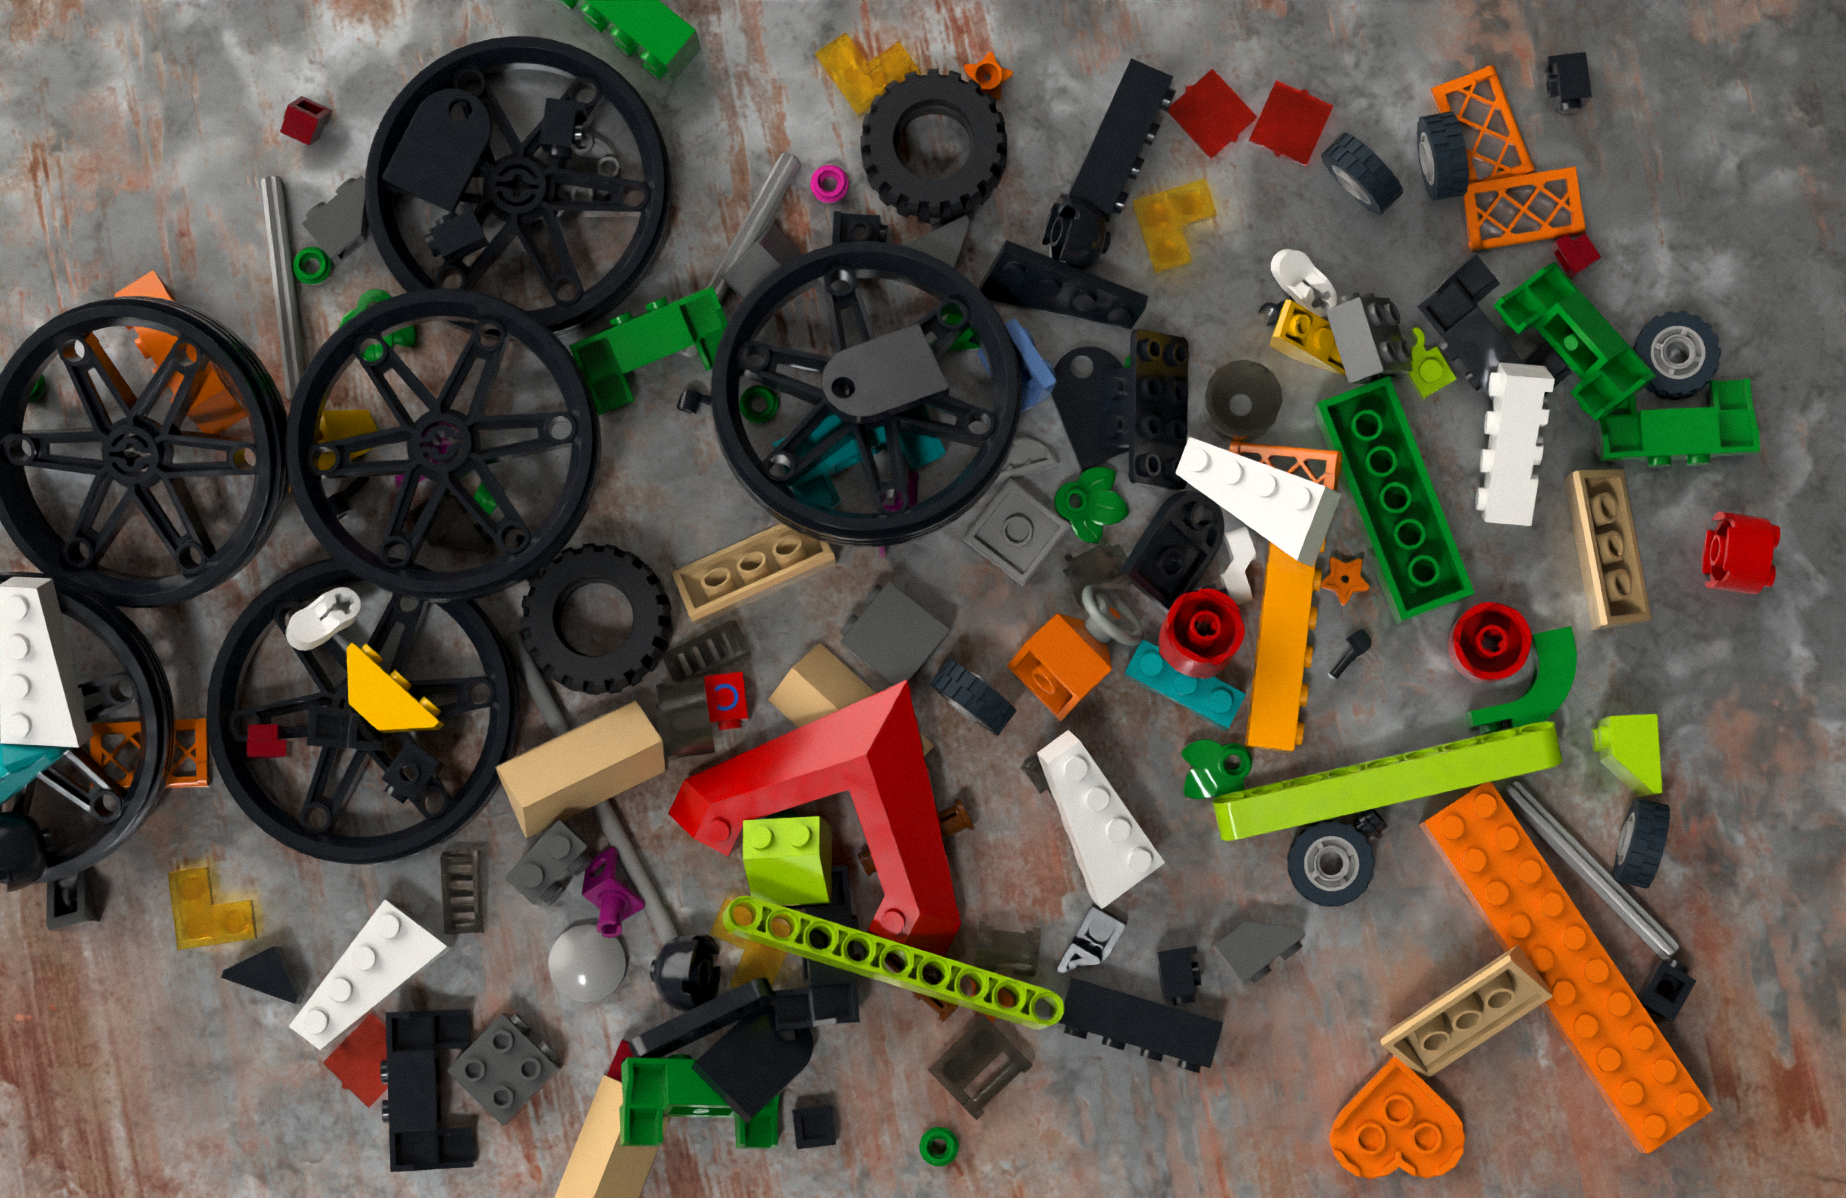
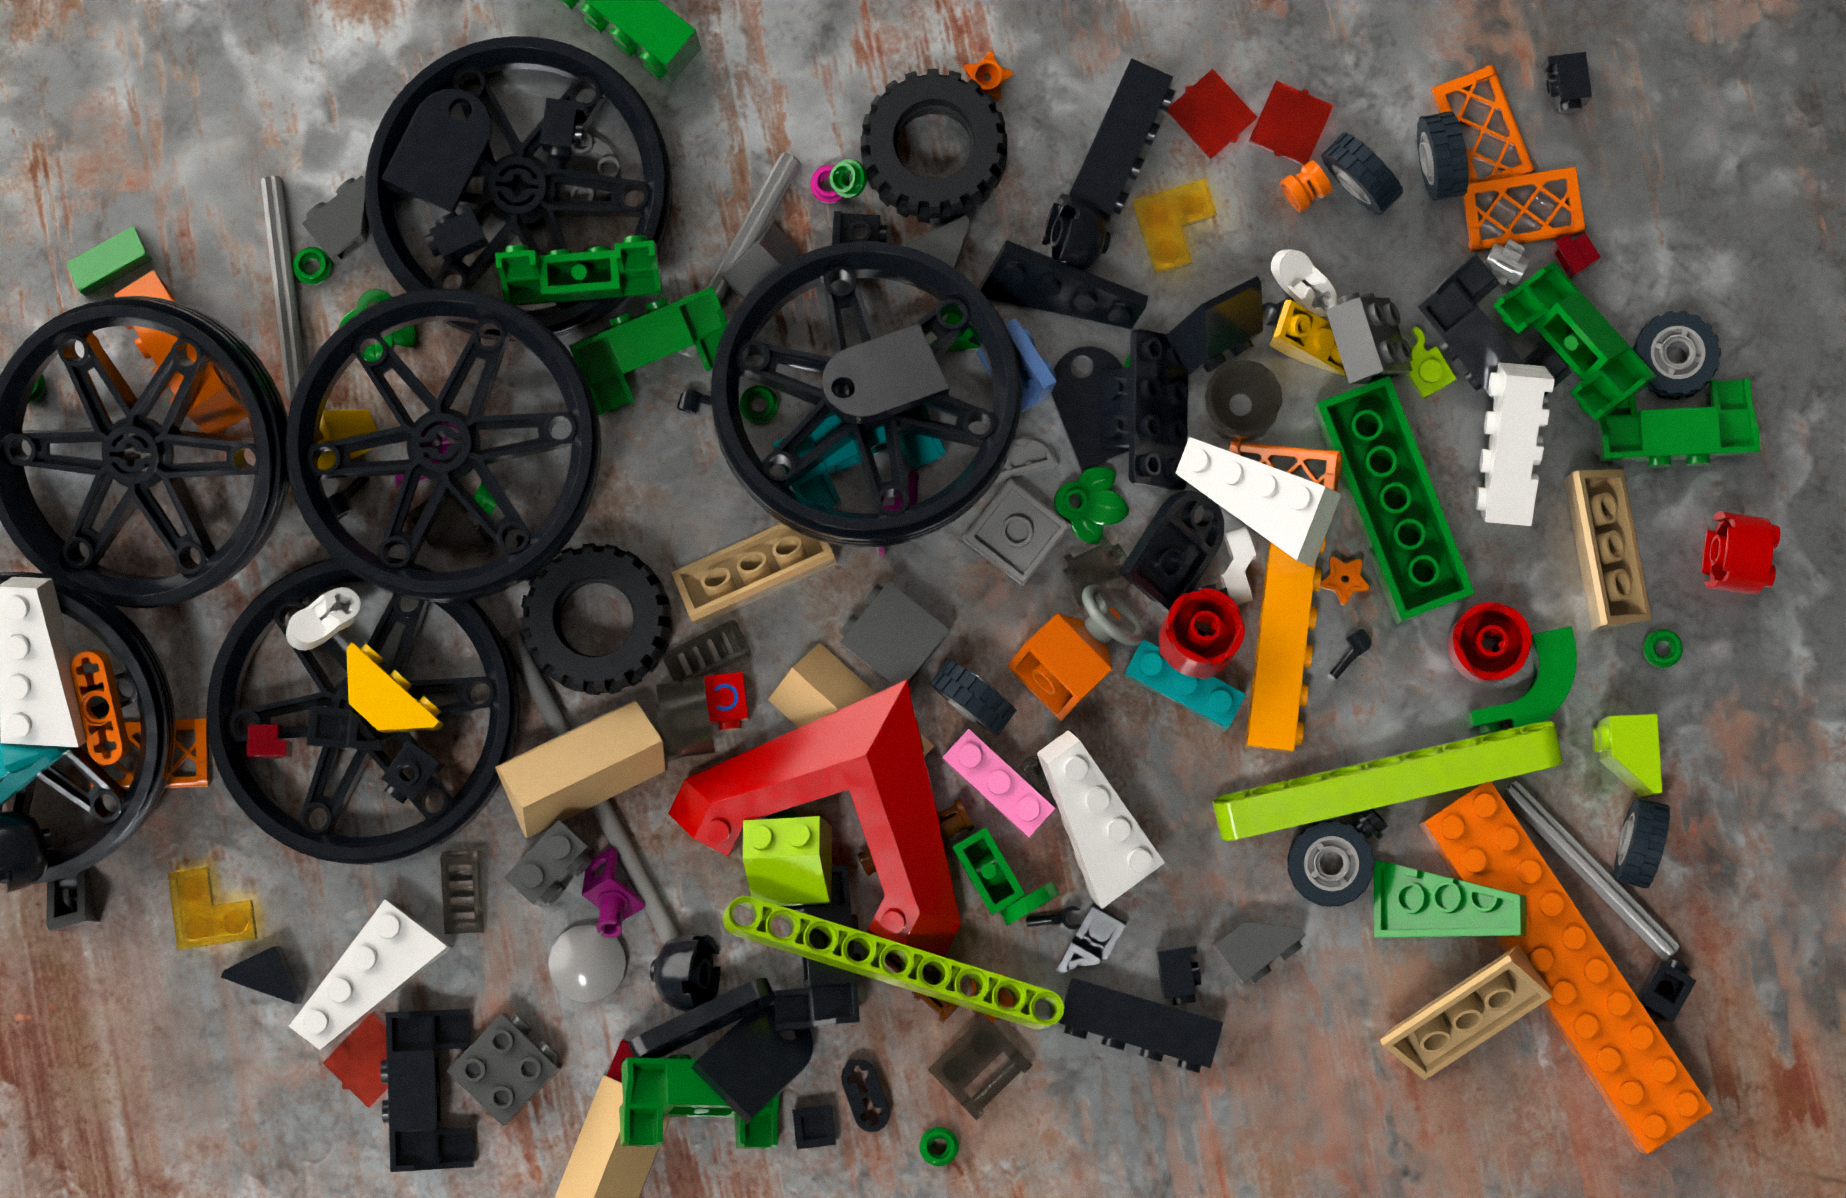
dark red piece [280,96,332,145] -> none
clear yellow plate [709,898,790,989] -> none
clear yellow plate [814,32,921,118] -> none
clear smoke piece [974,921,1041,977] -> none
green plate [1180,739,1252,799] -> none
orange plate [1328,1055,1465,1179] -> none
none -> slope [66,226,153,297]
none -> orange beam [70,649,129,765]
none -> green bracket [495,235,663,306]
none -> green plate [830,159,867,198]
none -> black beam [841,1059,890,1132]
none -> bright pink brick [942,729,1056,839]
none -> green brick [952,827,1026,916]
none -> green piece [999,881,1060,926]
none -> black hand [1026,906,1082,930]
none -> black slope [1165,276,1263,374]
none -> orange wheel [1279,160,1333,213]
none -> wing [1373,860,1527,938]
none -> light grey gear [1484,239,1530,289]
none -> green plate [1643,629,1683,668]

